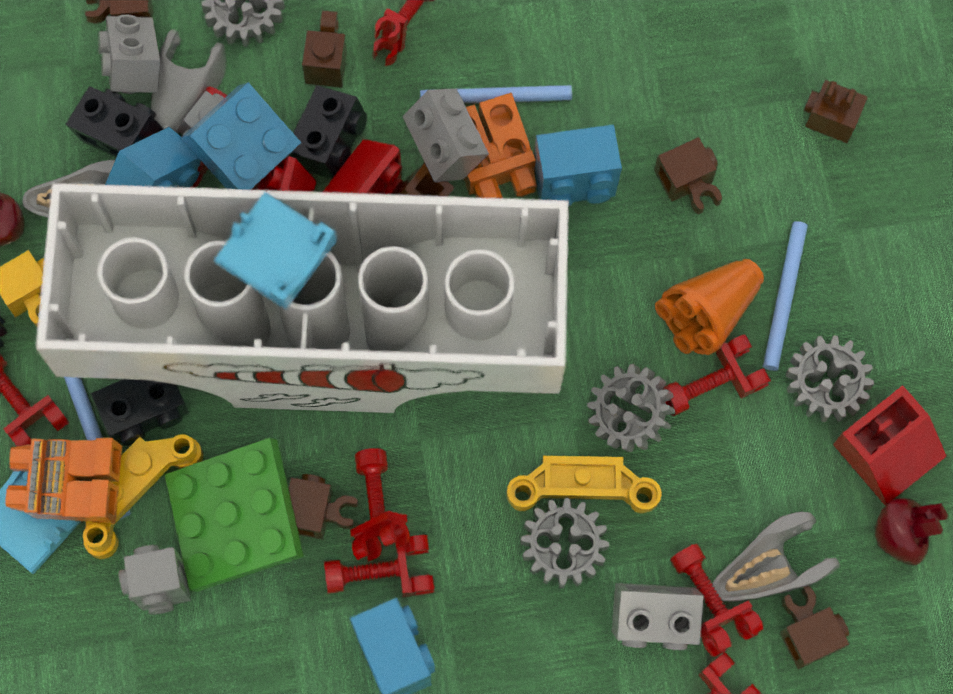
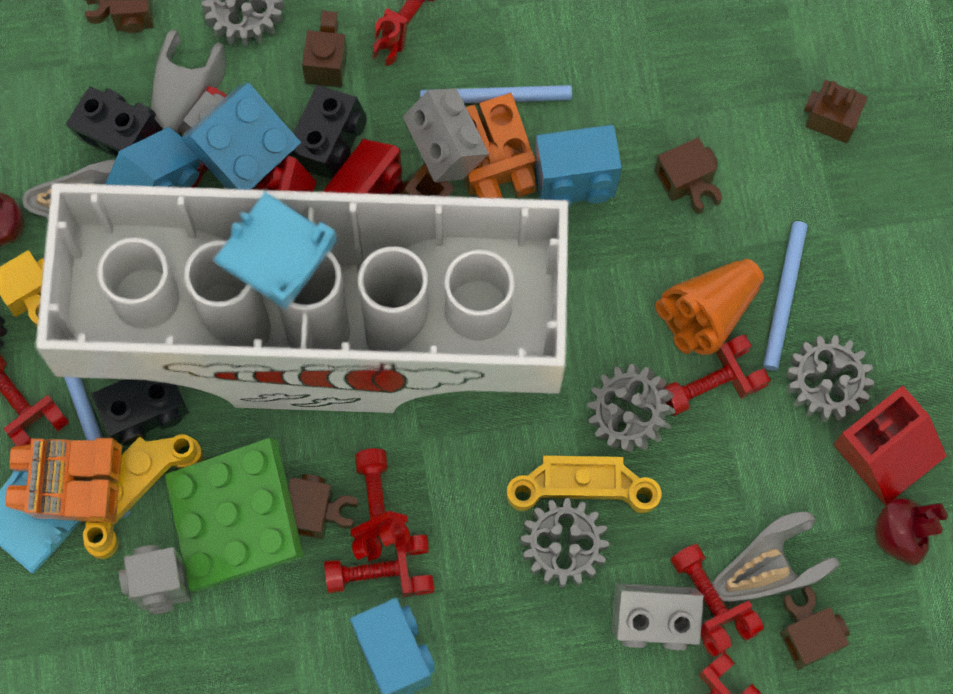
light grey brick [98,14,160,94] -> none

